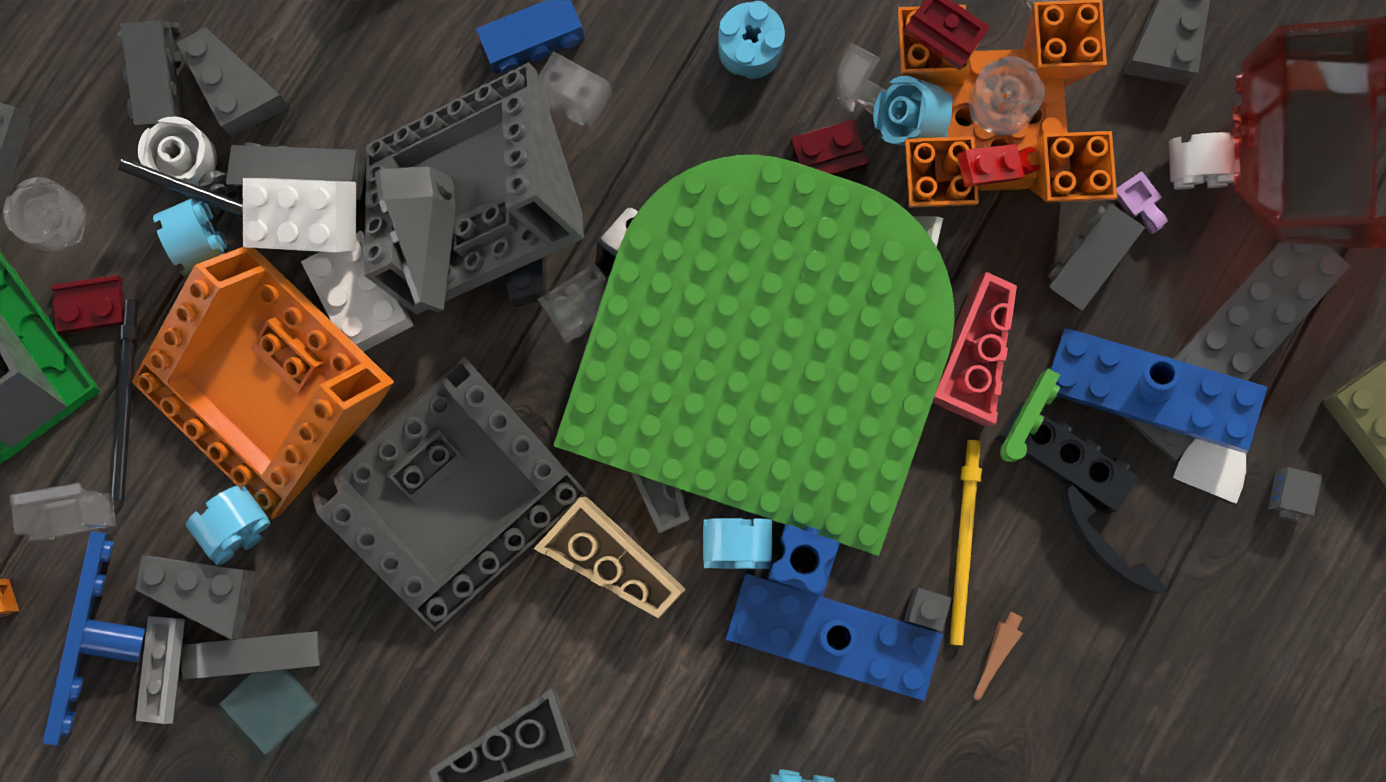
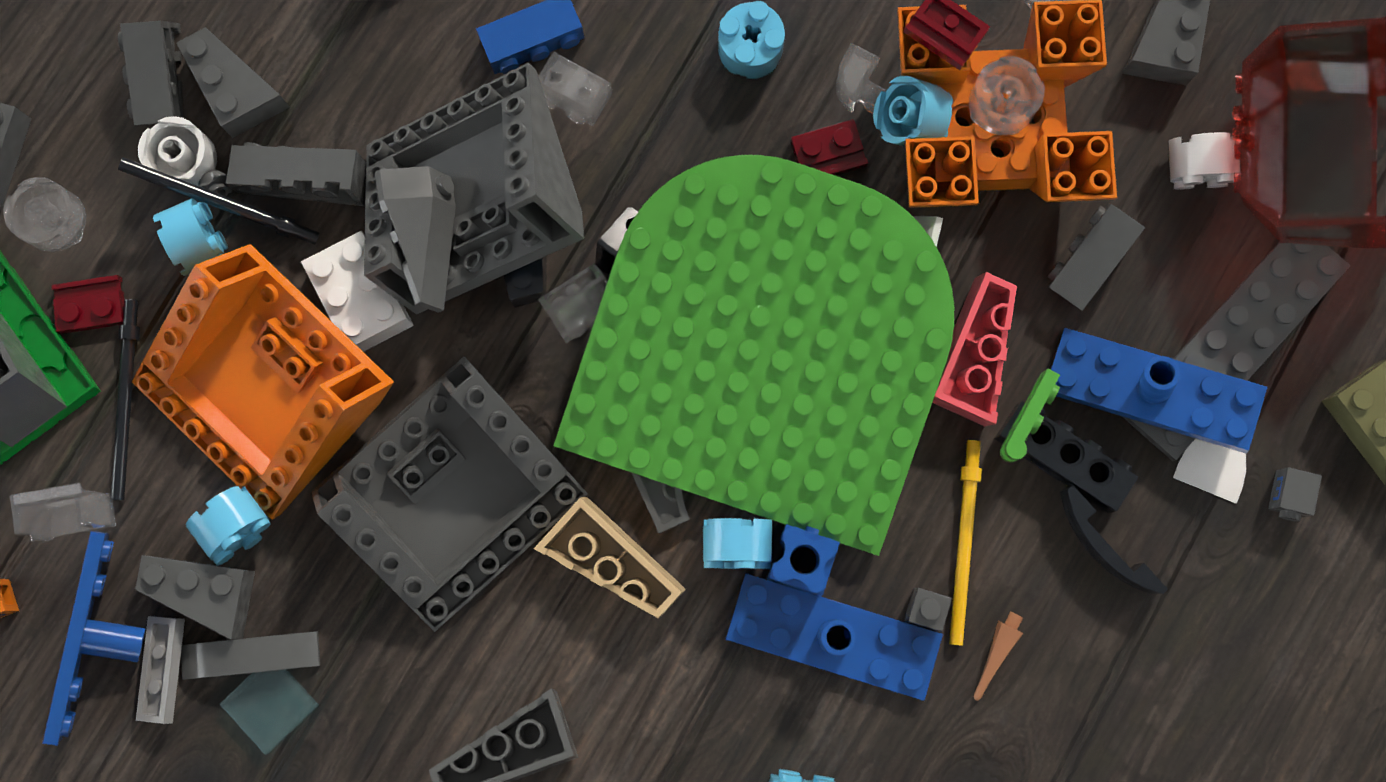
white brick [243,178,356,252] -> none
red plate [957,144,1040,188] -> none
lavender plate [1116,171,1168,234] -> none

